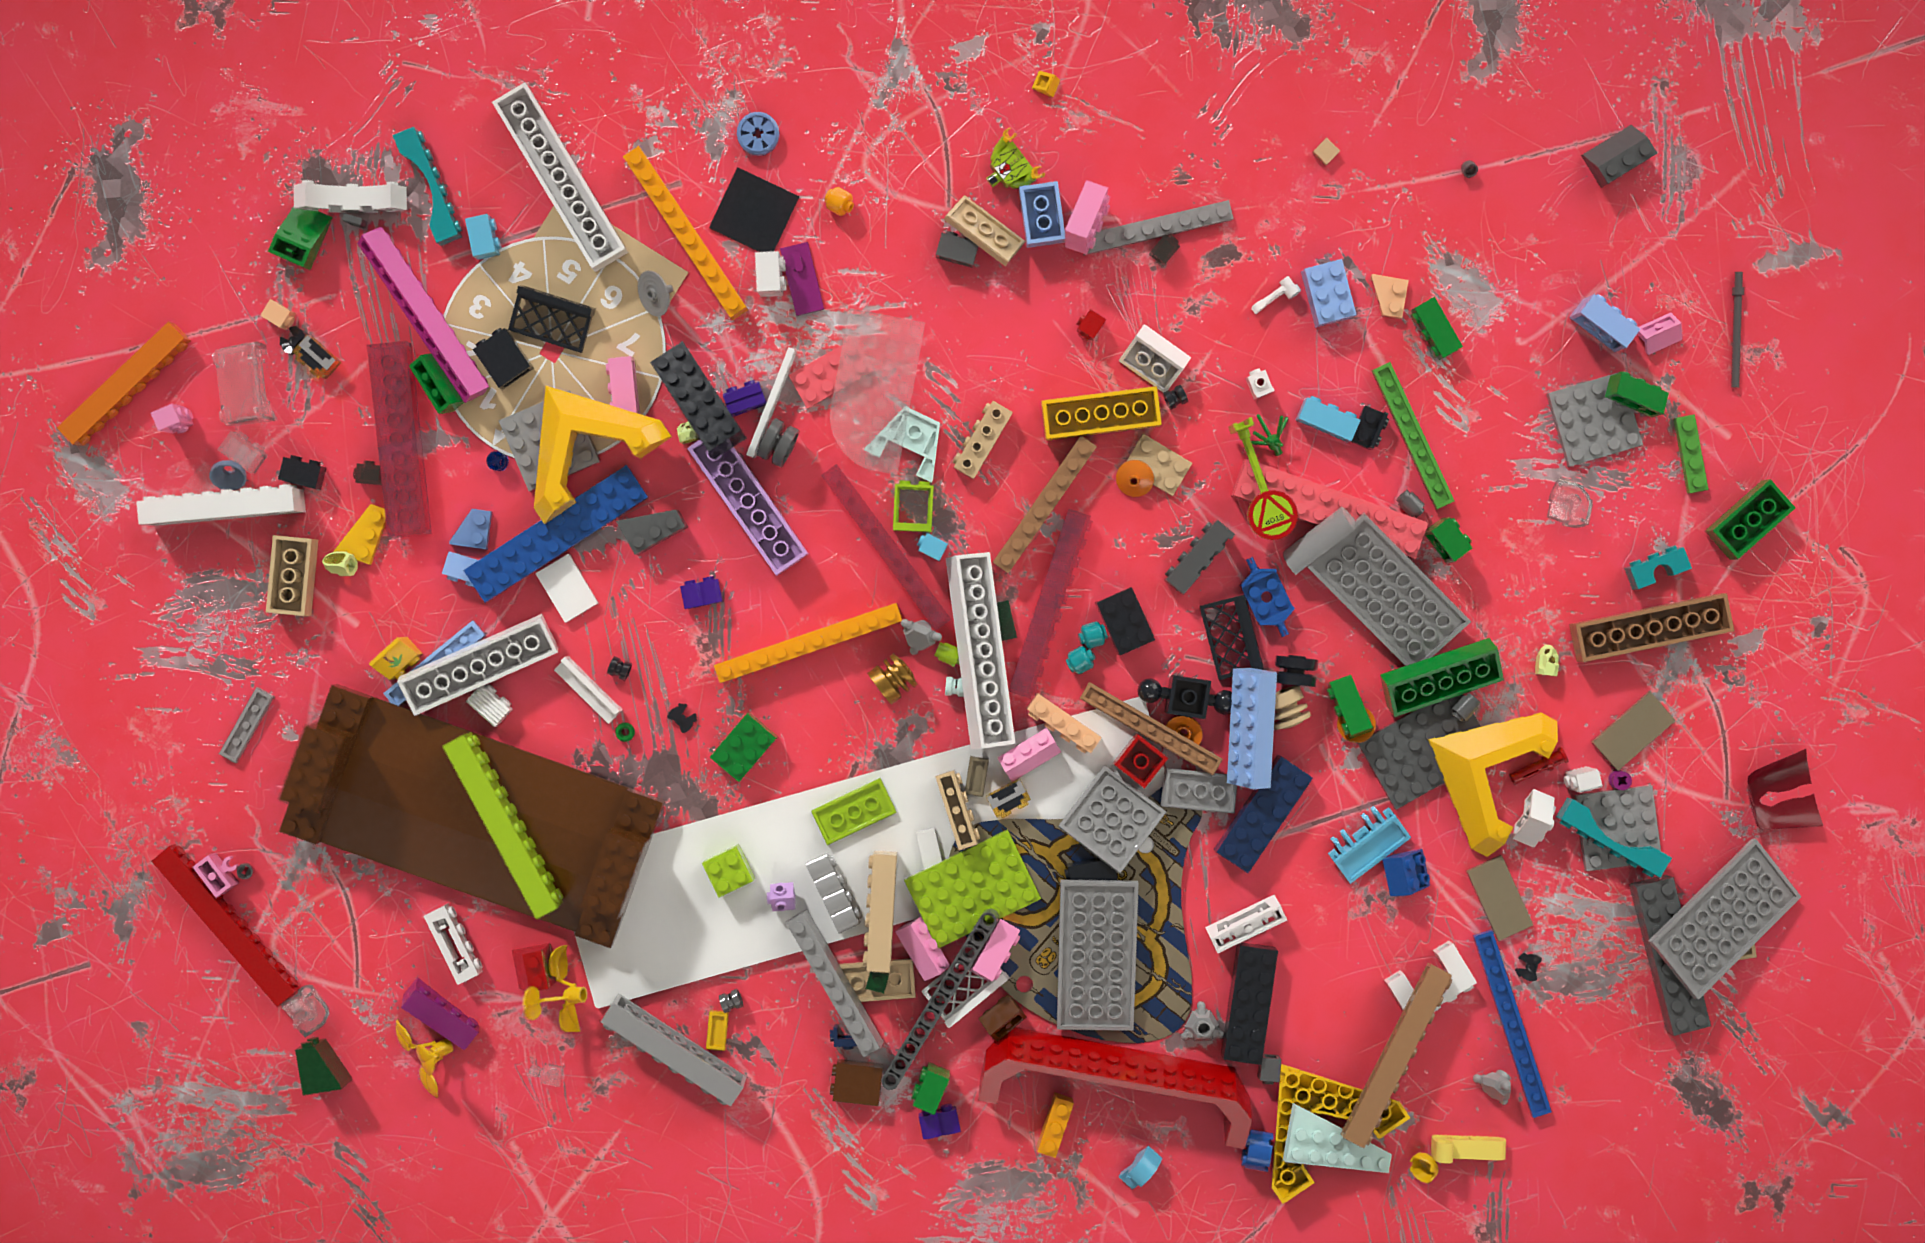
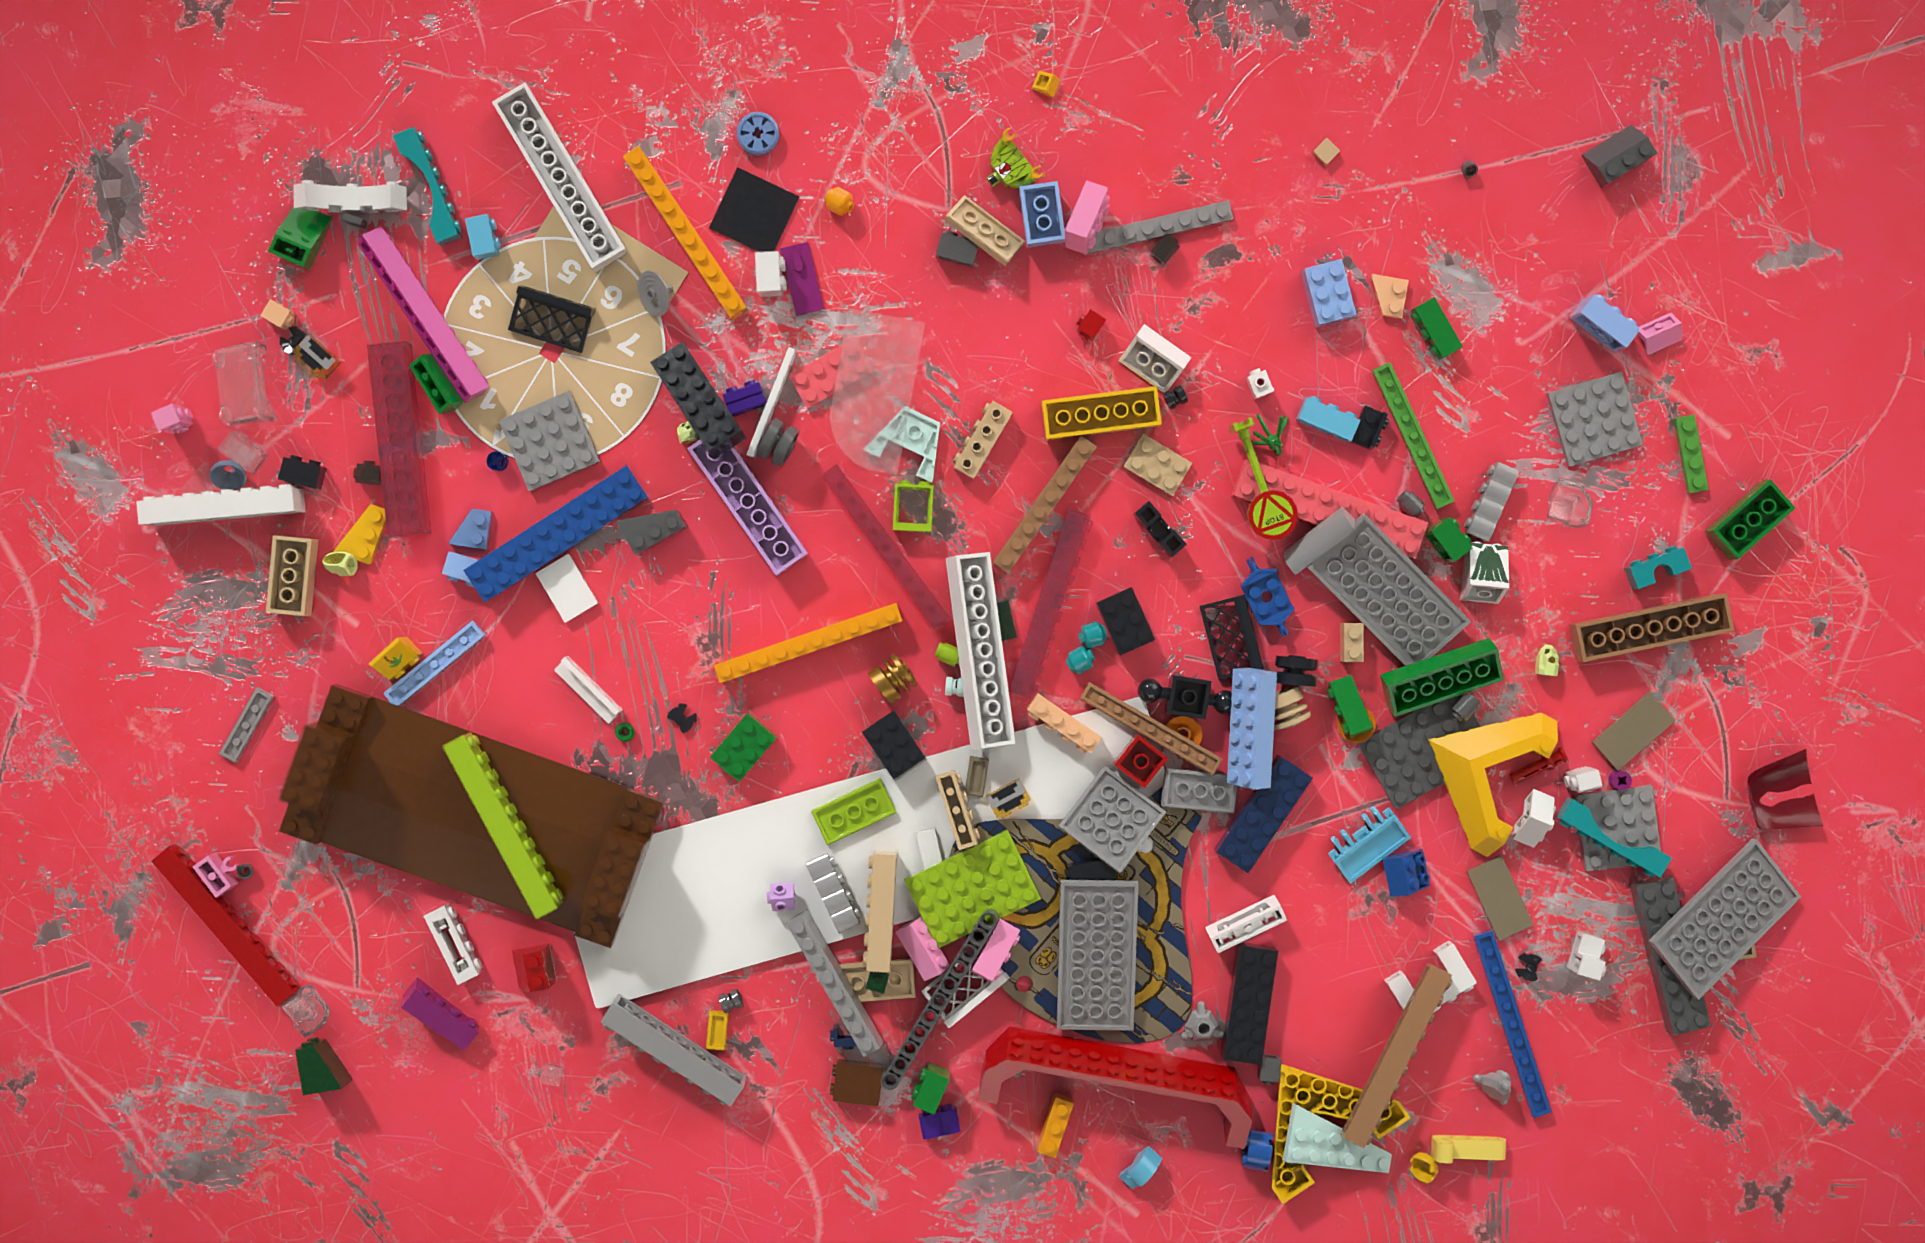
orange brick [57,321,191,446] -> none
yellow plant [395,1019,453,1098] -> none
white brick [397,614,558,716] -> none
white brick [466,684,513,727] -> none
black brick [472,328,534,390] -> none
yellow plant [523,945,587,1032] -> none
yellow wedge [534,386,672,524] -> none
bright pink brick [606,356,640,414] -> none
black wheel [607,656,632,681] -> none
dark purple brick [680,576,724,609] -> none
lime brick [702,844,755,898] -> none
light grey rock [901,619,942,655] -> none
medium azure brick [917,533,948,561] -> none
reddish brown brick [979,995,1027,1042] -> none
bright pink brick [998,728,1061,782] -> none
orange dish [1116,460,1154,497] -> none
dark grey wedge [1164,520,1236,594] -> none
white brick [1251,276,1301,314] -> none
green brick [1605,372,1669,417] -> none
dark grey bar [1731,272,1744,388] -> none
none -> black brick [862,710,927,781]
none -> black arch [1133,501,1187,558]
none -> tan brick [1340,623,1364,662]
none -> slope [1460,542,1509,604]
none -> light grey brick [1463,462,1519,542]
none -> white brick [1567,931,1606,981]

